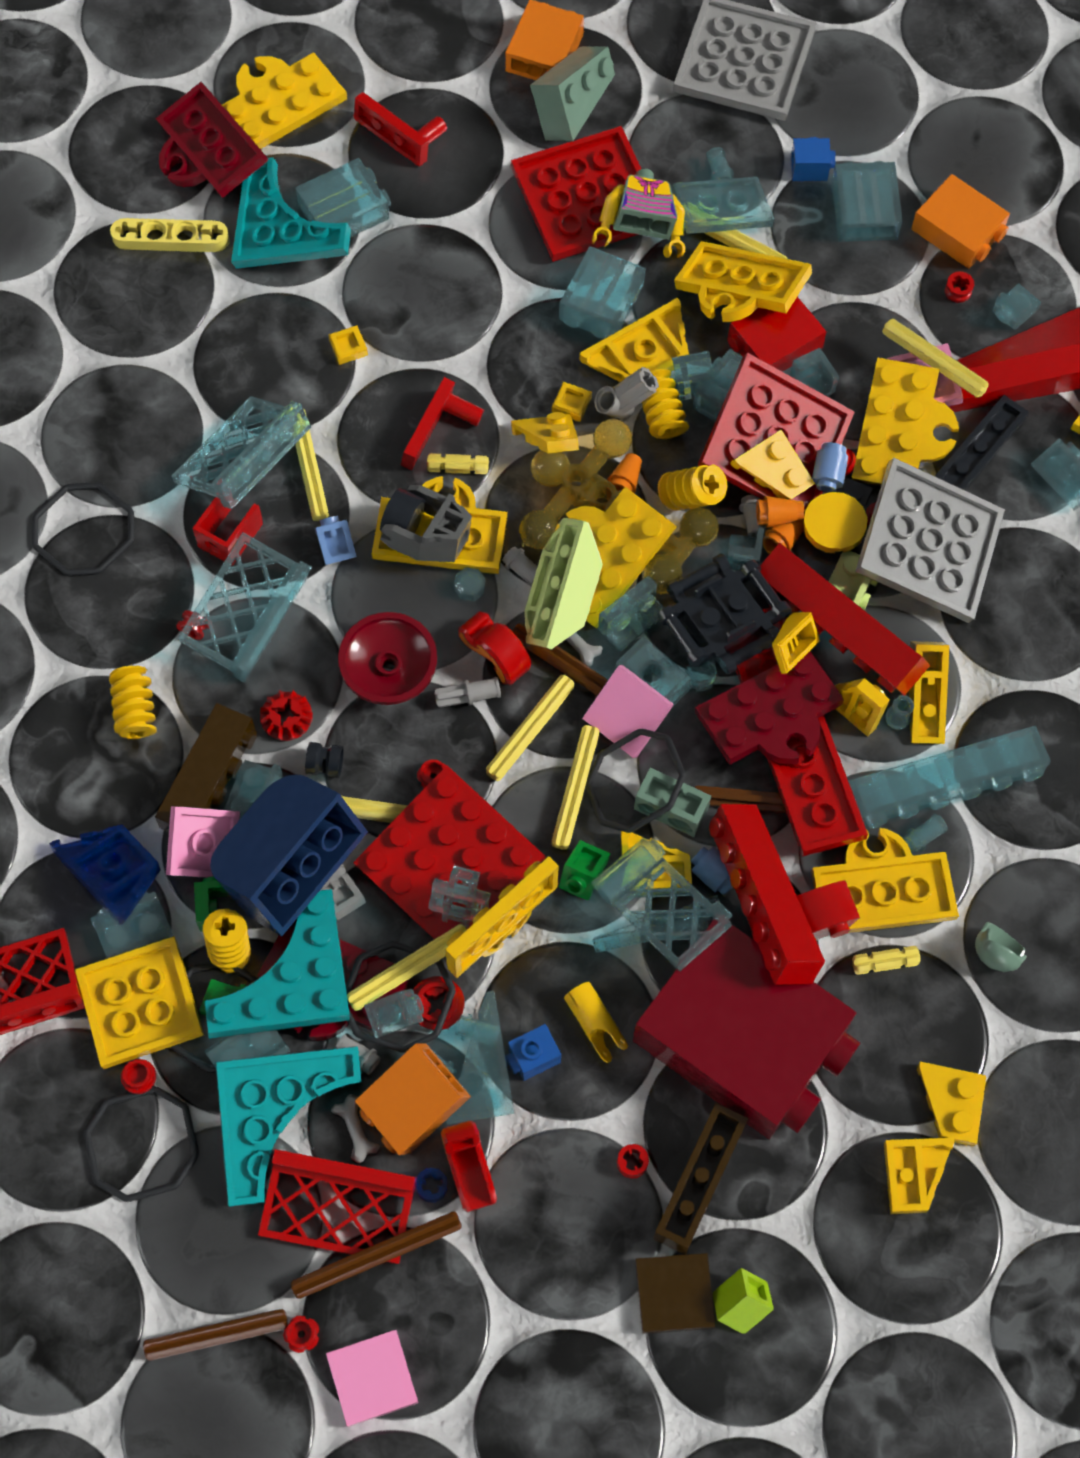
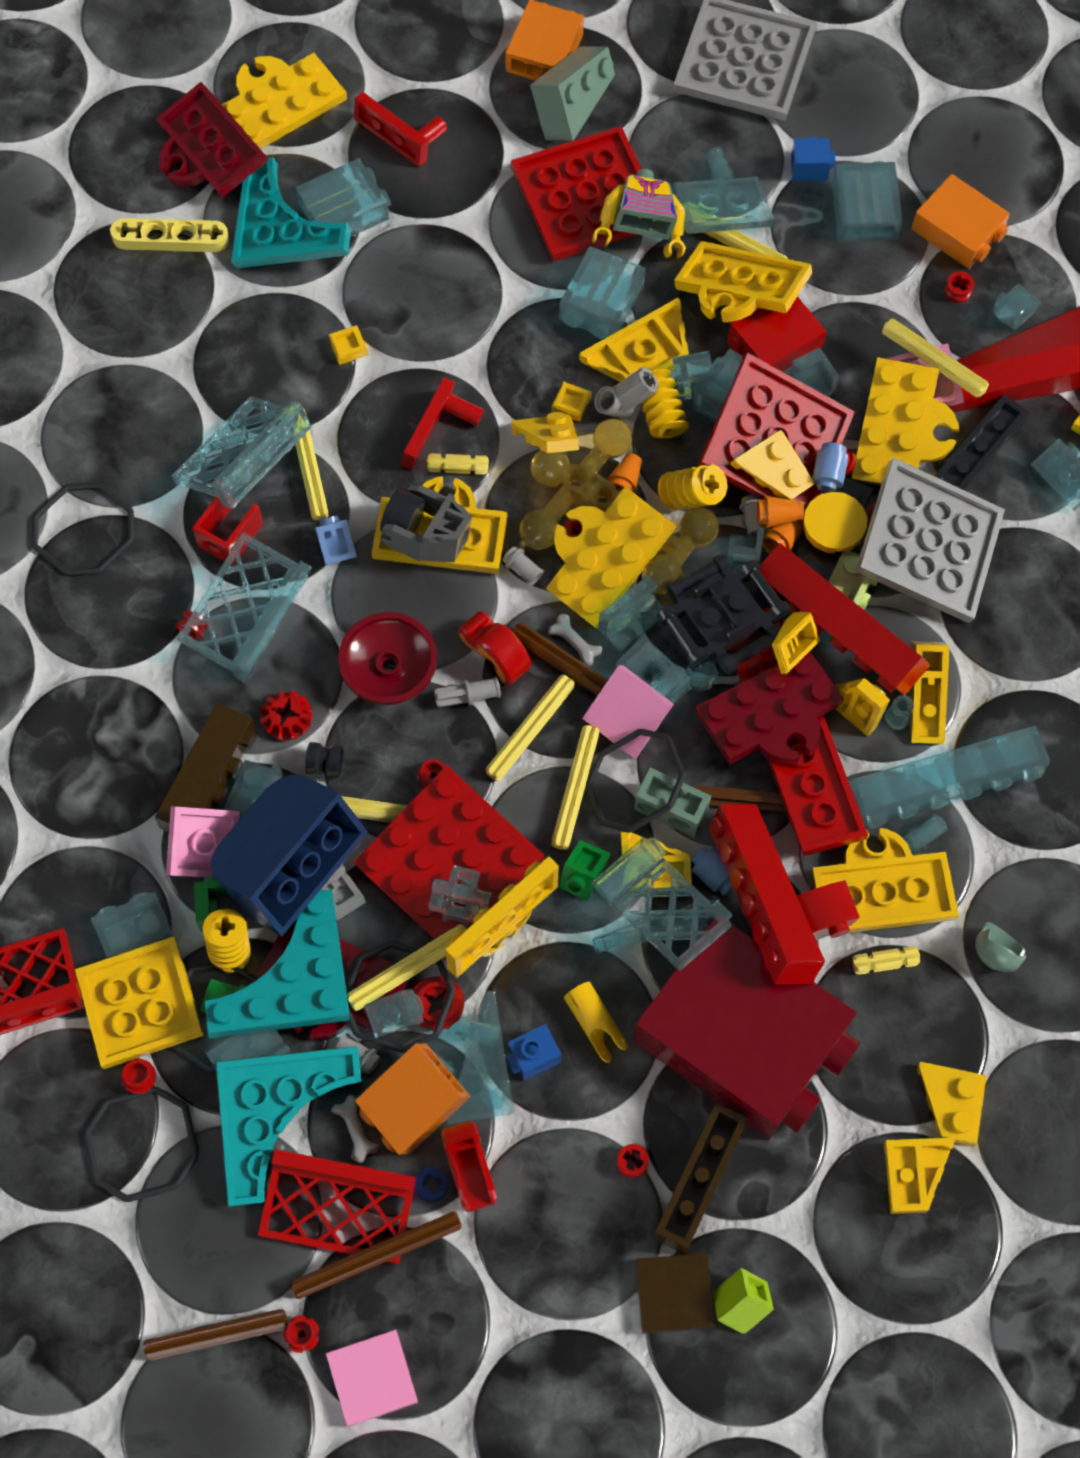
clear blue wing [49,824,161,925] -> none
yellow piece [109,666,157,739] -> none
clear light blue tile [454,567,486,601] -> none
yellowish green wedge [524,518,603,649] -> none

